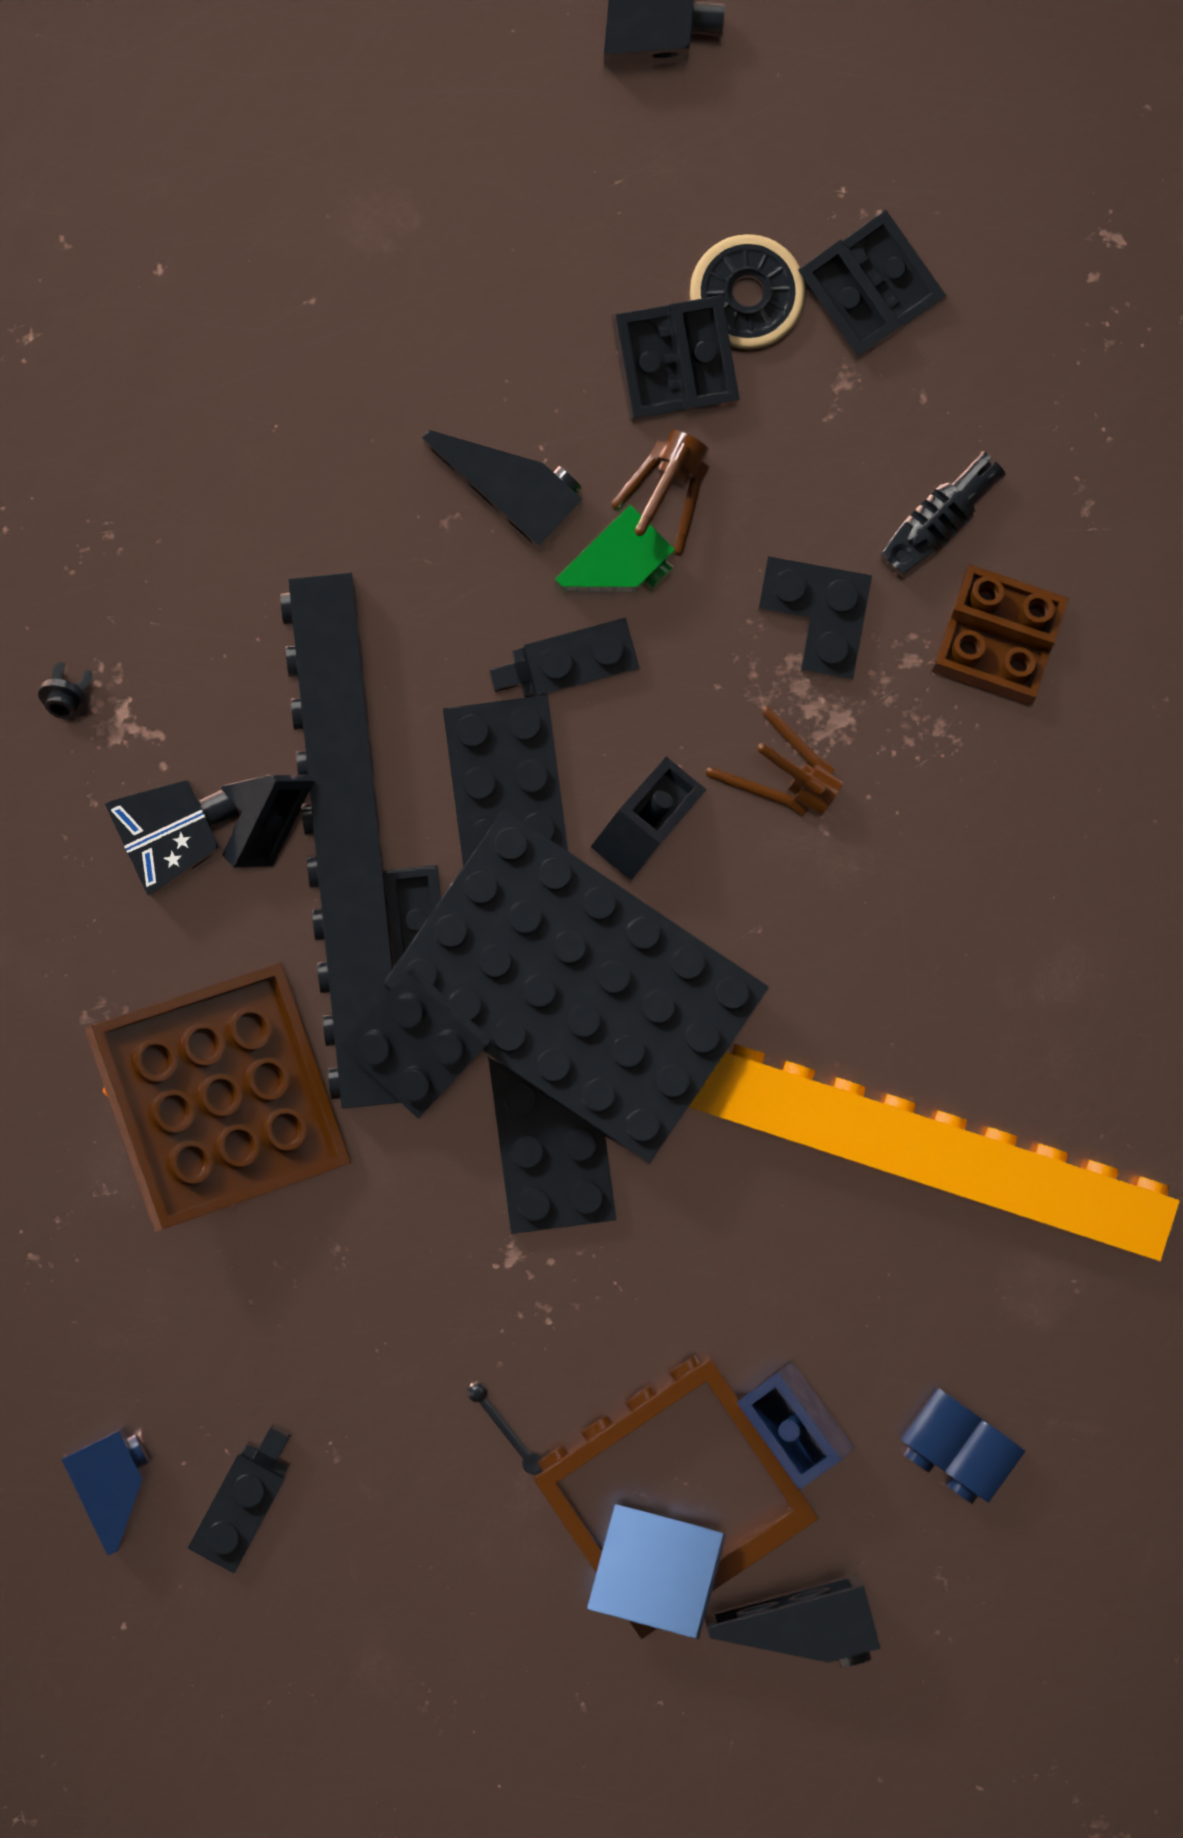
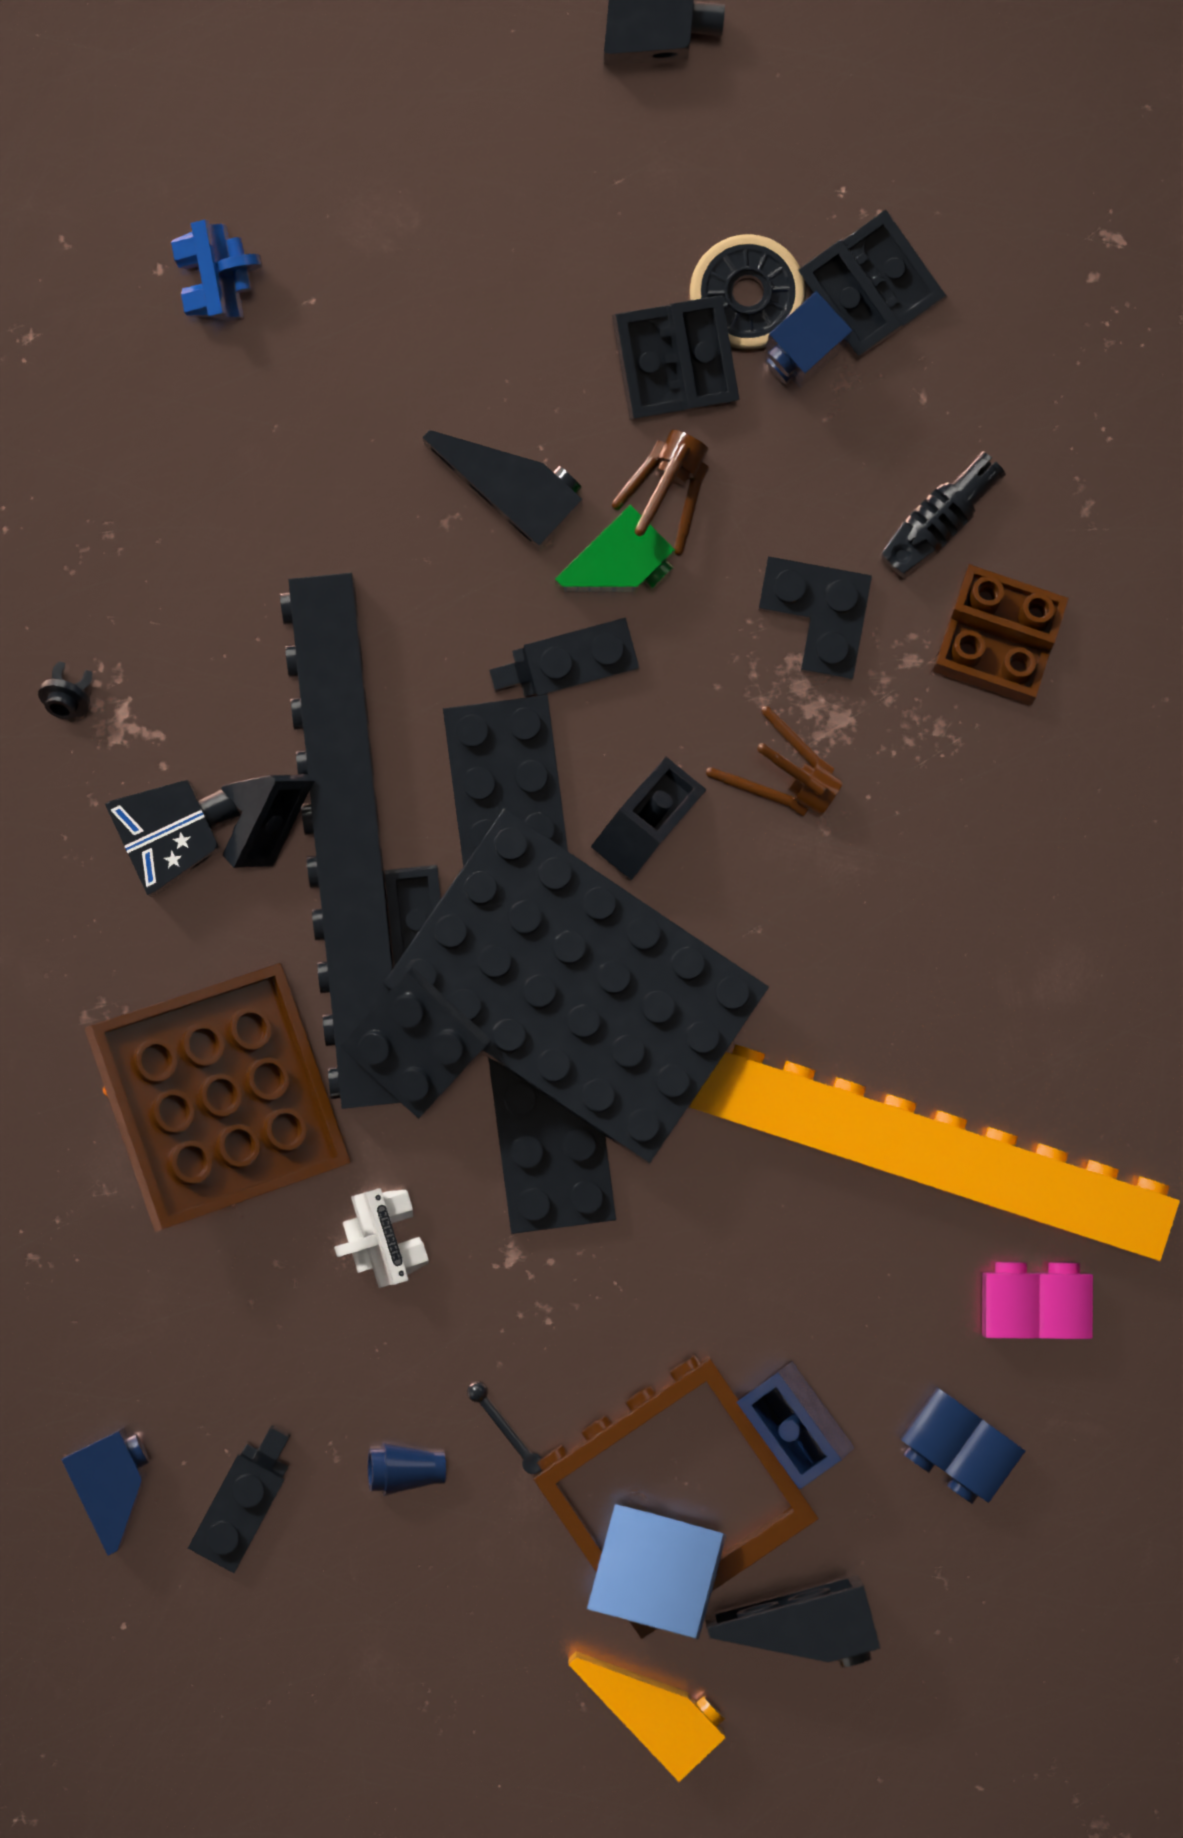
none -> blue hips [171,219,262,321]
none -> white hips [334,1188,429,1288]
none -> dark blue cone [367,1443,446,1496]
none -> light orange slope [568,1651,726,1782]
none -> dark blue brick [765,291,853,389]
none -> dark pink brick [982,1262,1093,1339]

